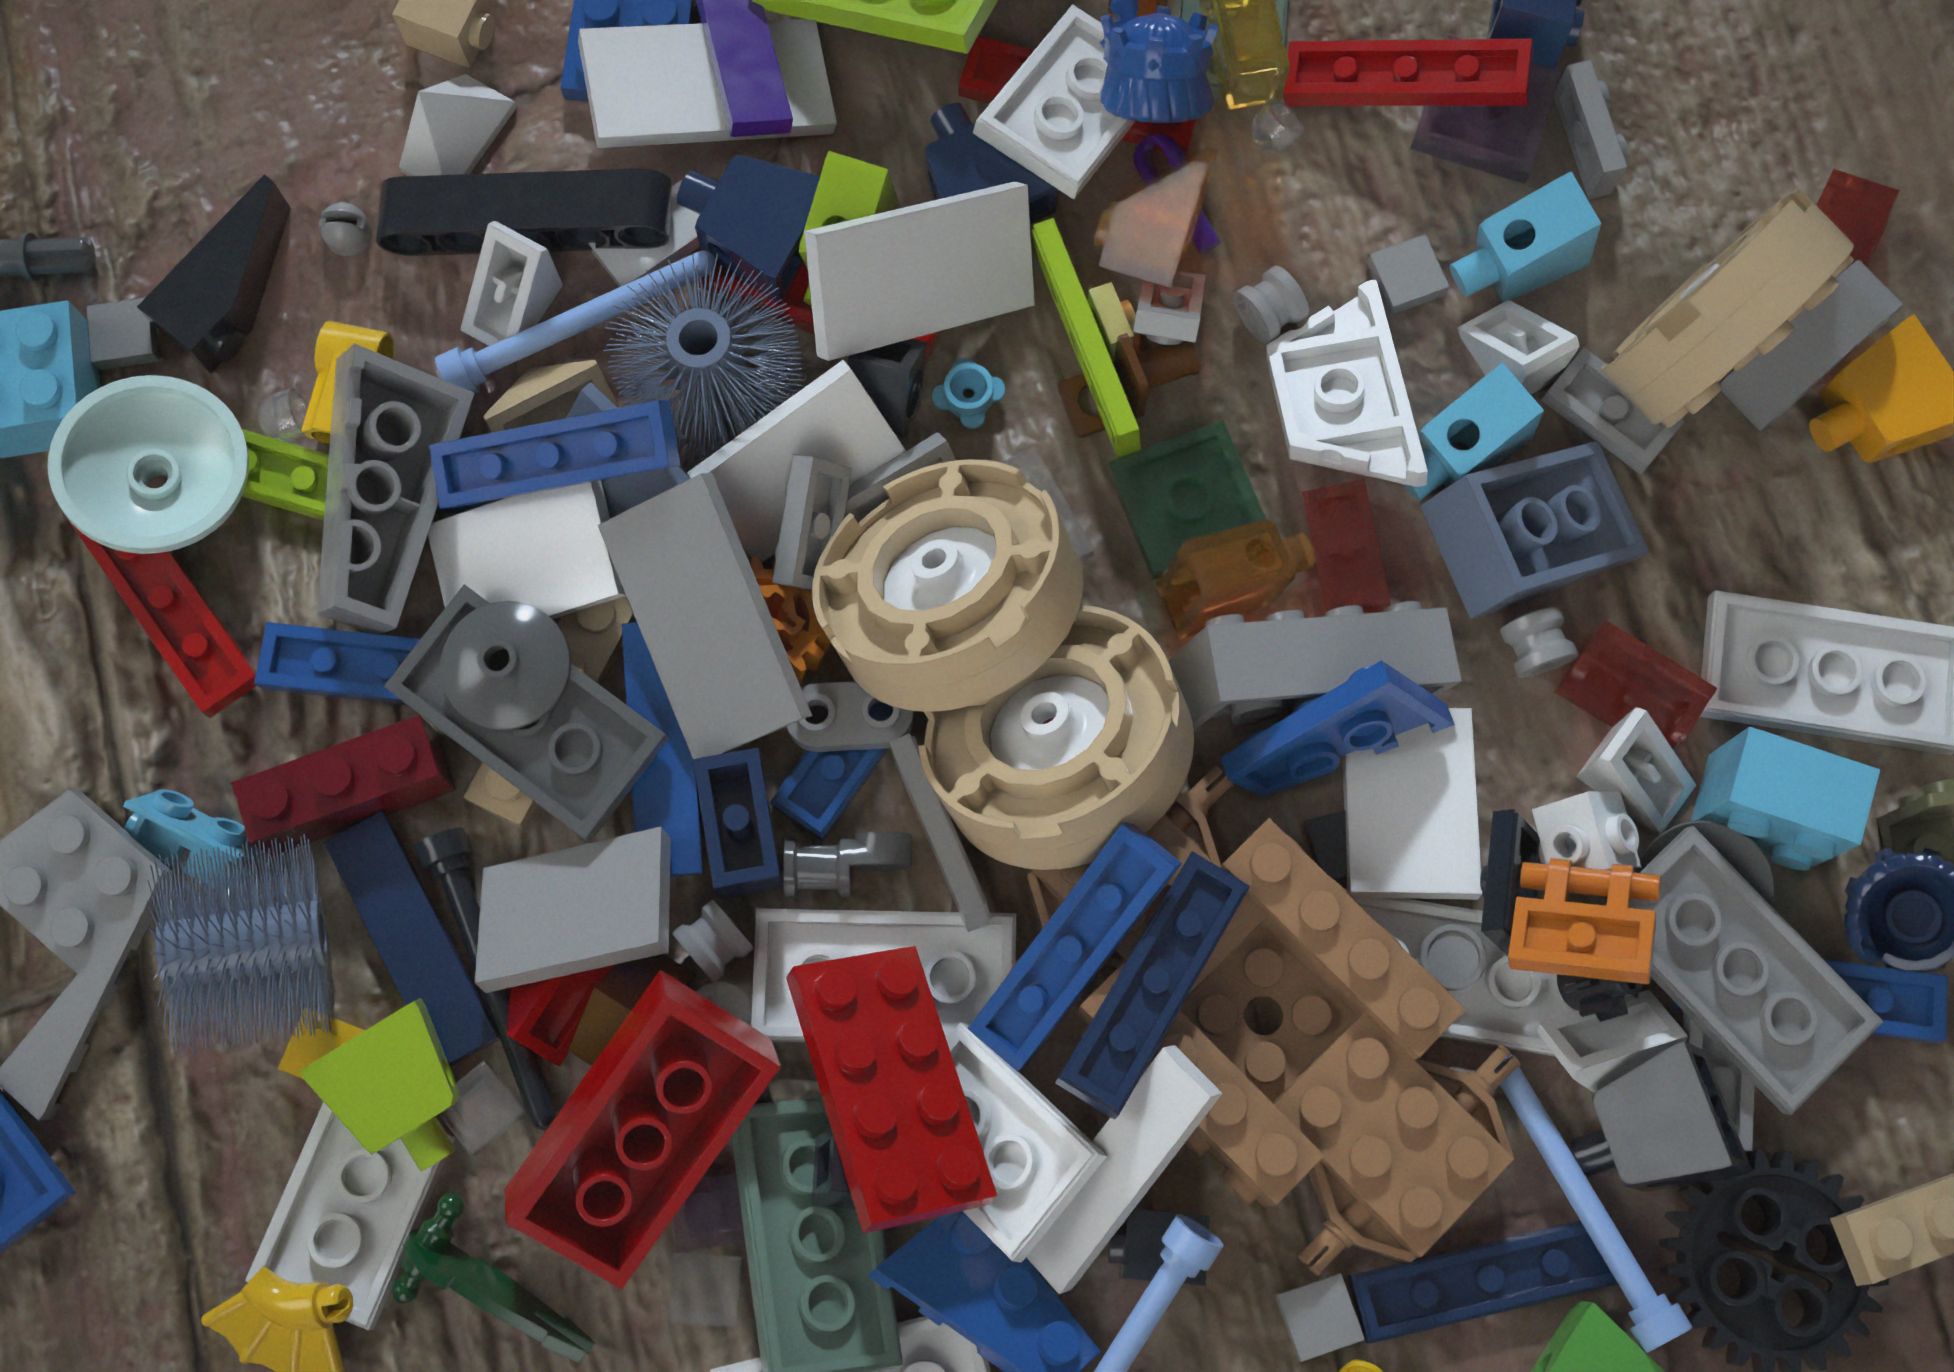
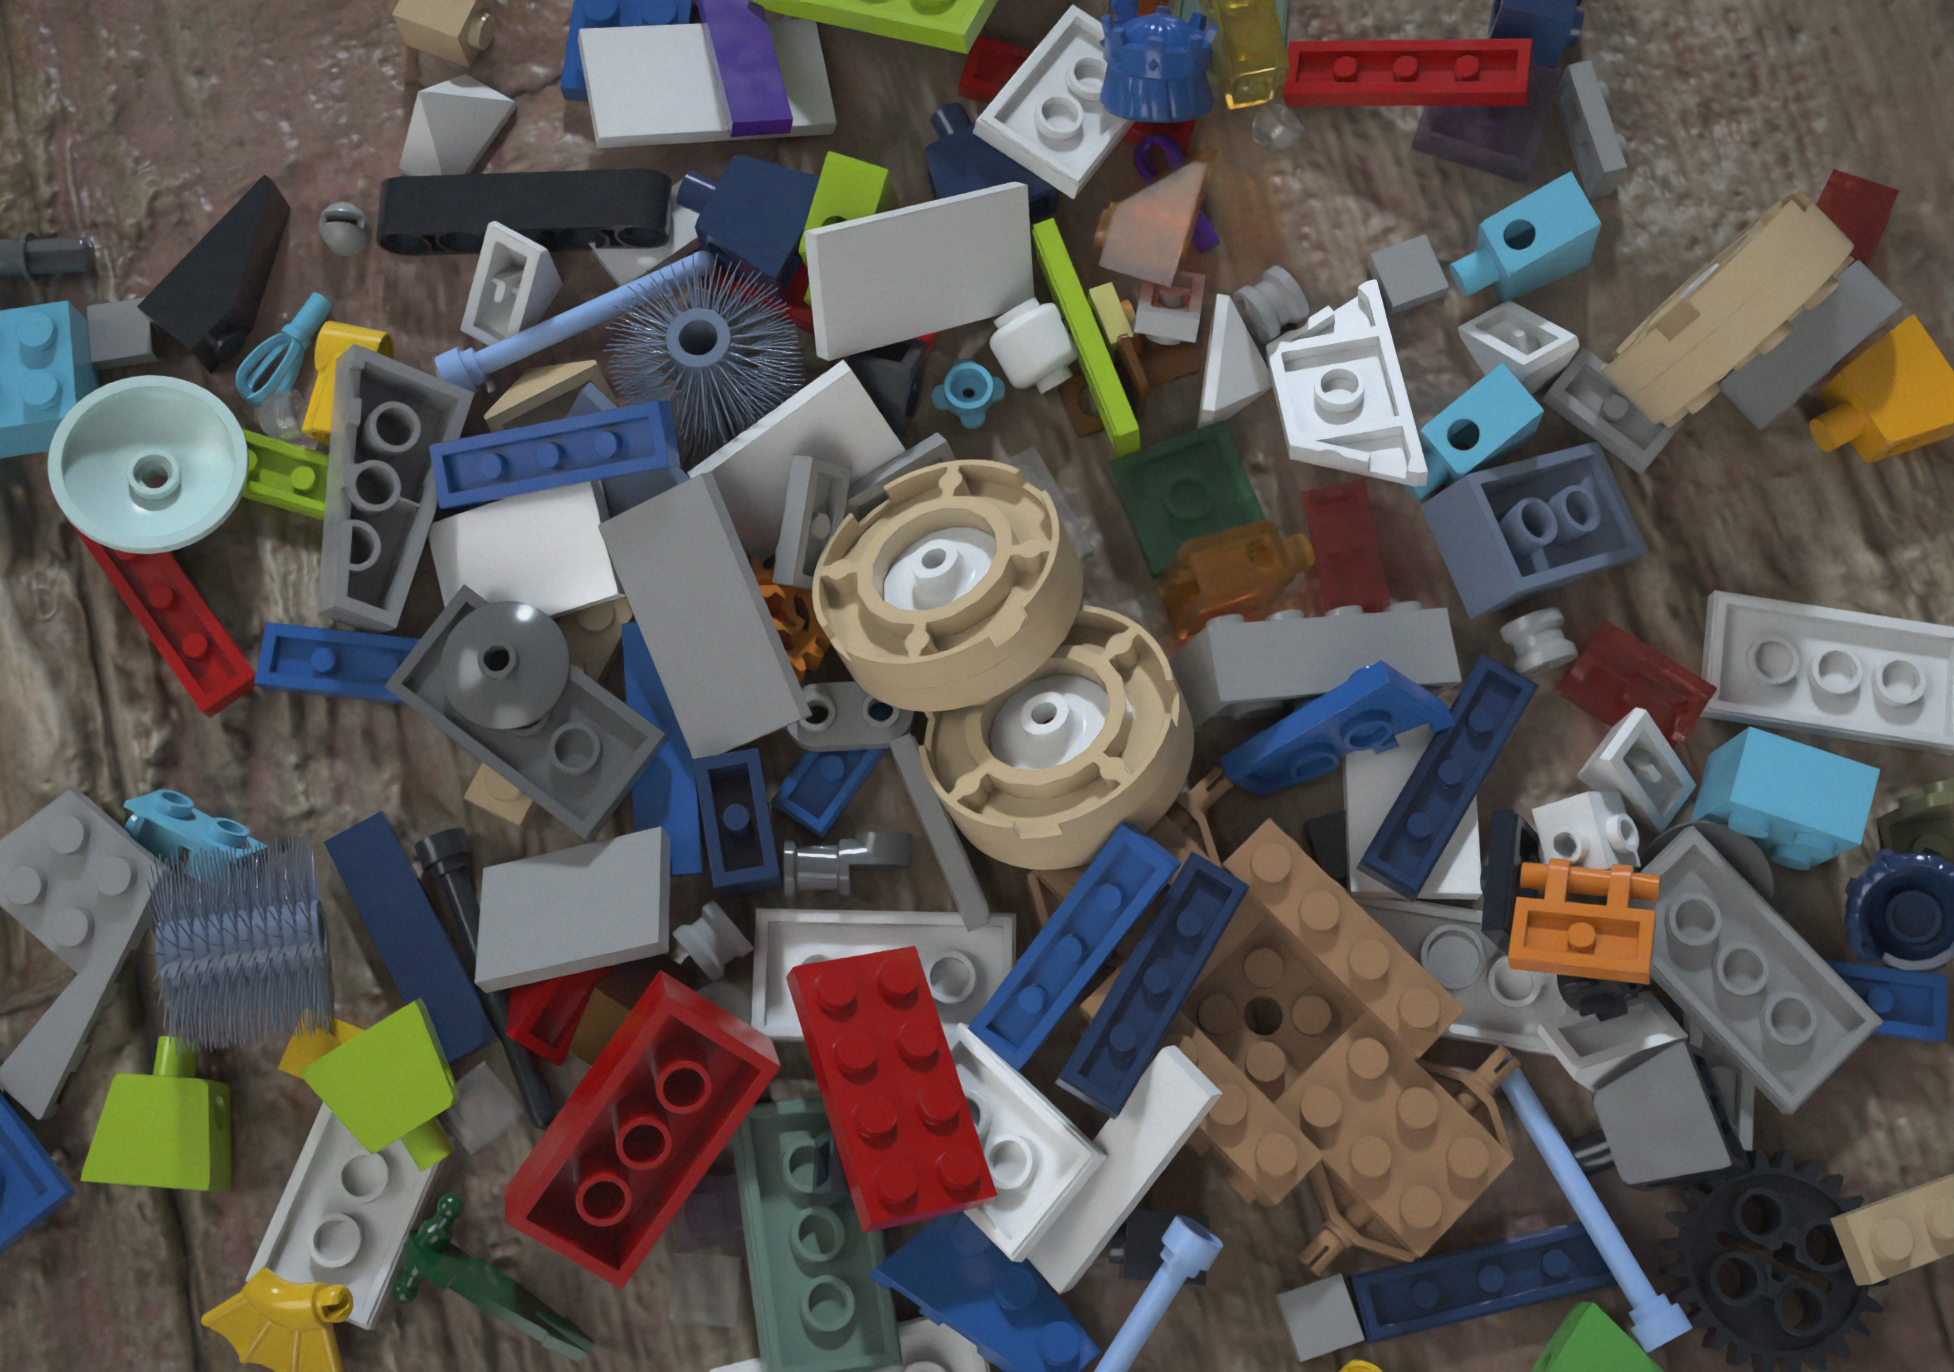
dark red brick [231,715,456,856] -> none
none -> lime torso [81,1036,232,1193]
none -> medium azure piece [235,292,334,409]
none -> white head [990,297,1079,394]
none -> white slope [1197,294,1273,433]
none -> dark blue tile [1356,653,1539,902]

